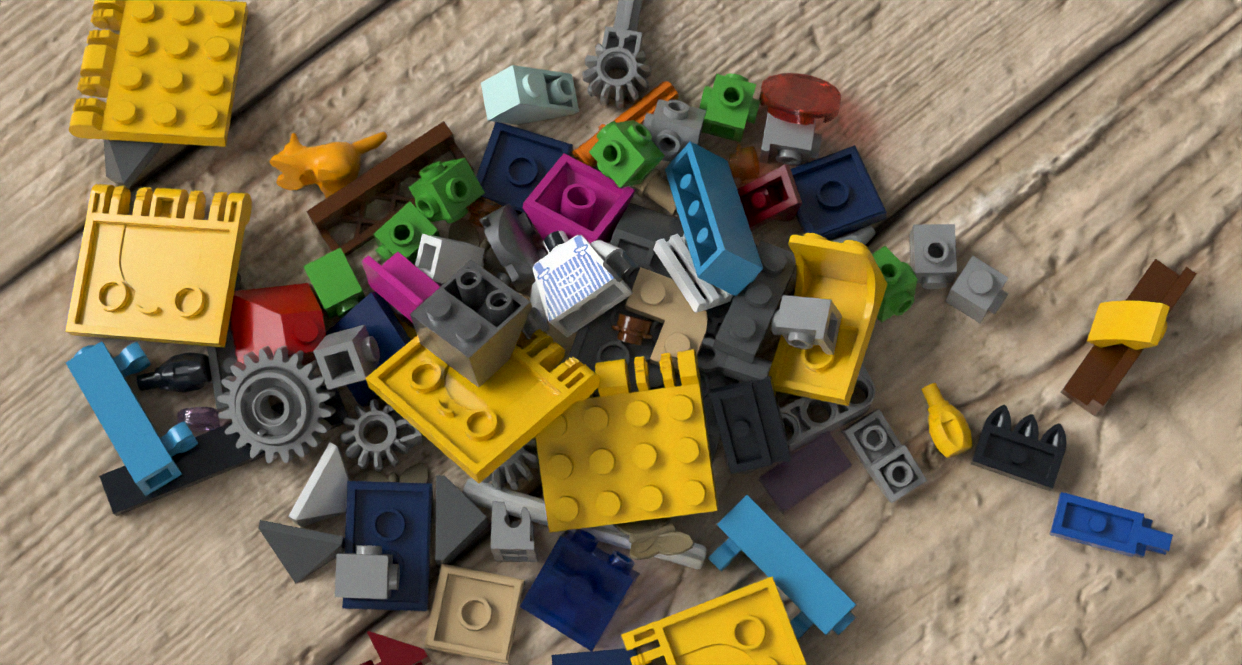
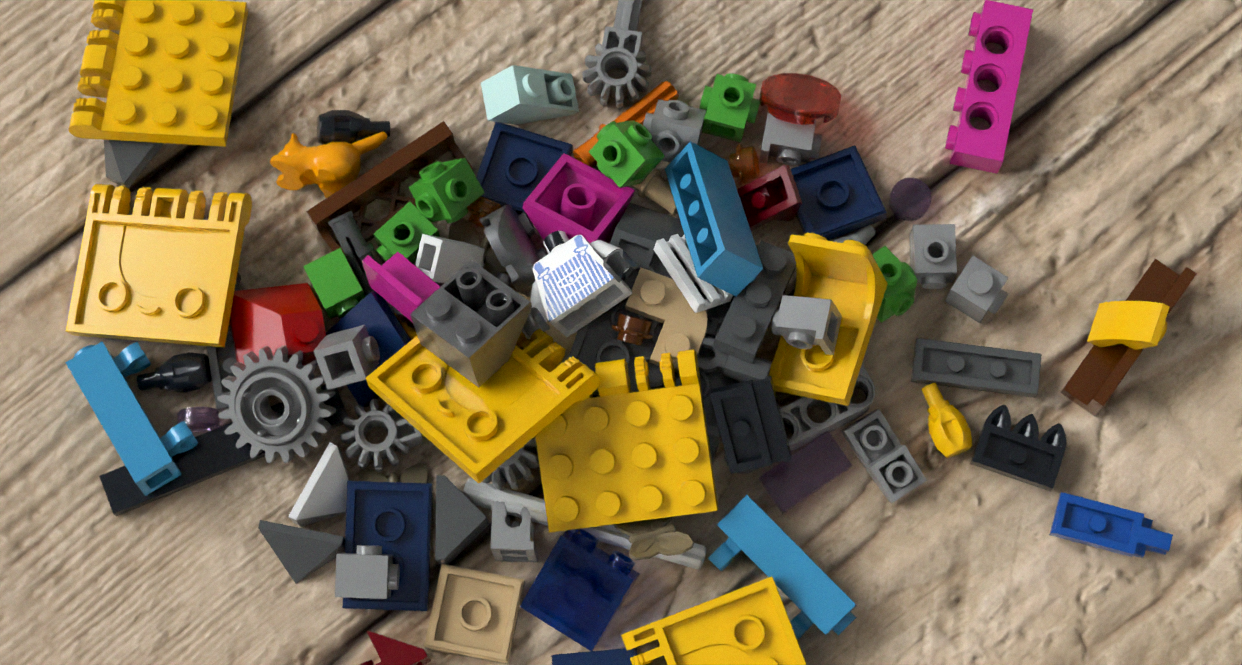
none -> black piece [317,110,390,145]
none -> dark grey pin [328,211,376,296]
none -> clear purple tile [889,178,932,221]
none -> dark grey plate [911,338,1042,398]
none -> dark pink brick [945,0,1033,174]

